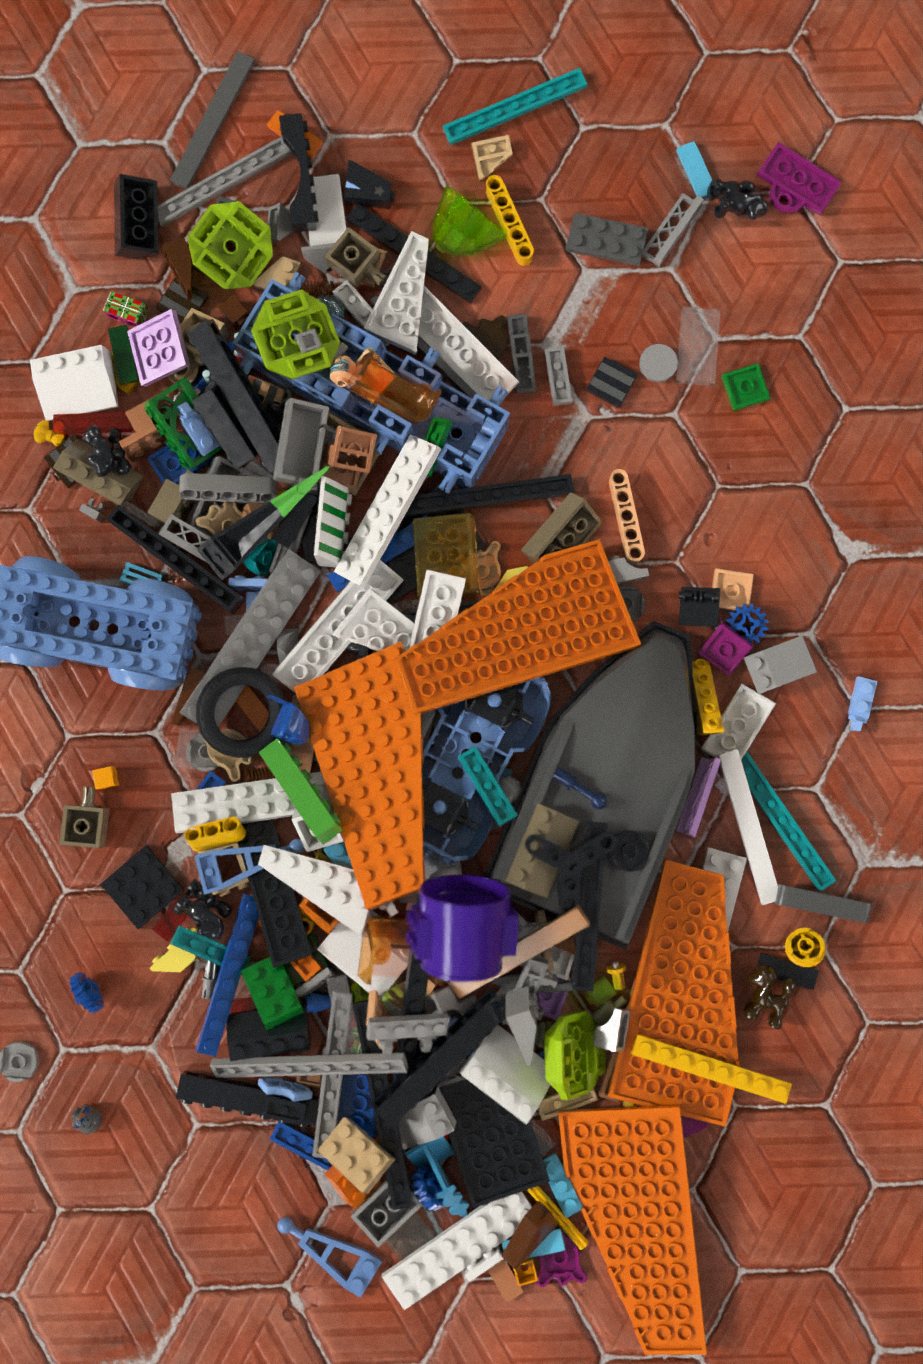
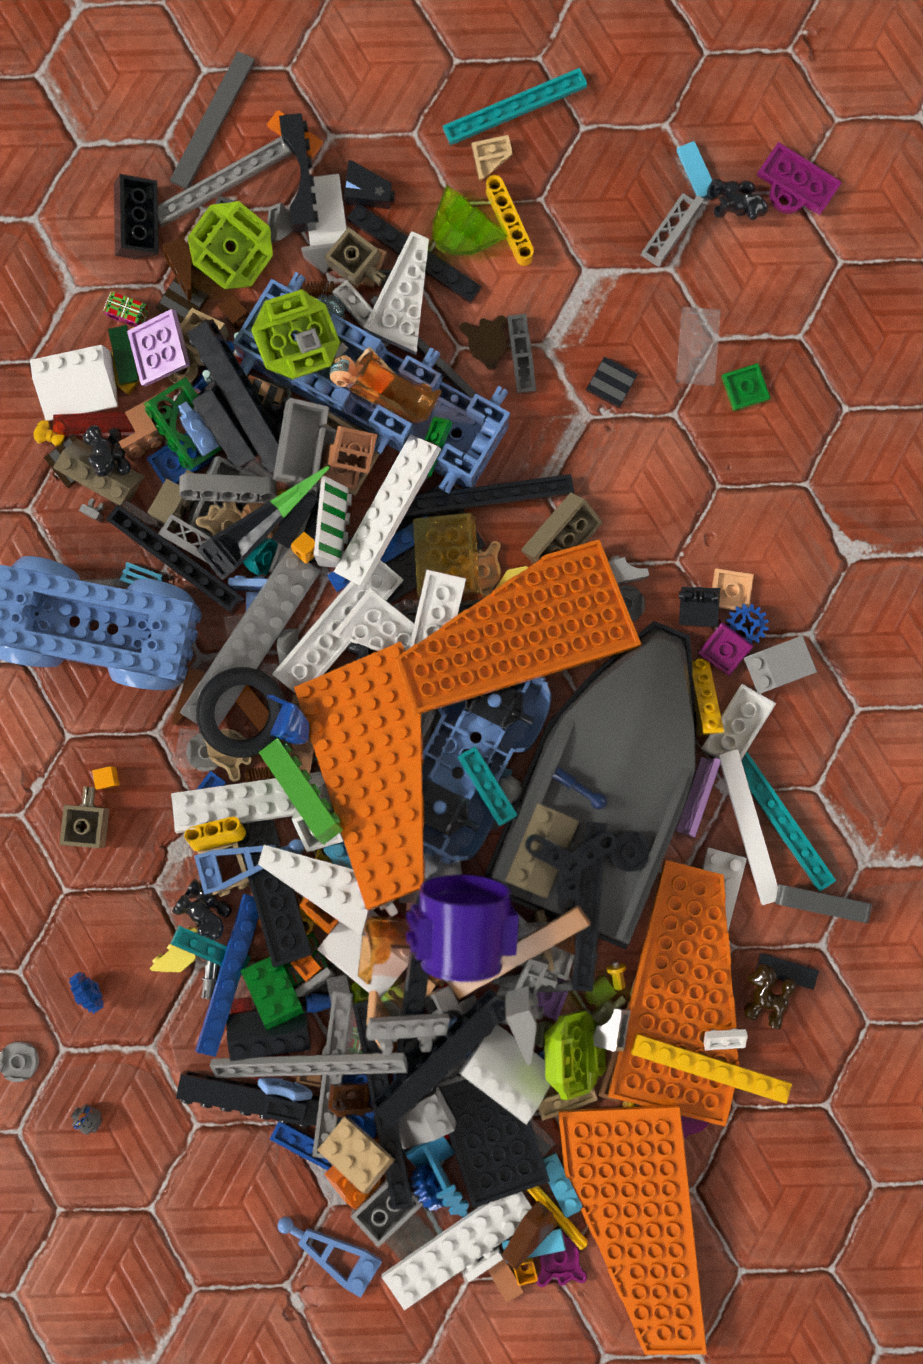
black plate [100,845,184,929] -> none
clear red tile [152,898,188,942] -> none
tan wing [253,256,301,291] -> none
white plate [418,286,519,400] -> none
light grey plate [544,346,572,406] -> none
dark grey plate [566,213,648,266] -> none
light nougat beam [609,469,645,564] -> none
light grey tile [639,344,678,383] -> none
yellow cone [785,928,826,967] -> none
light blue hinge [848,676,877,732] -> none
none -> light orange piece [291,532,315,564]
none -> reddish brown bracket [328,1082,373,1117]
none -> white plate [703,1029,747,1050]

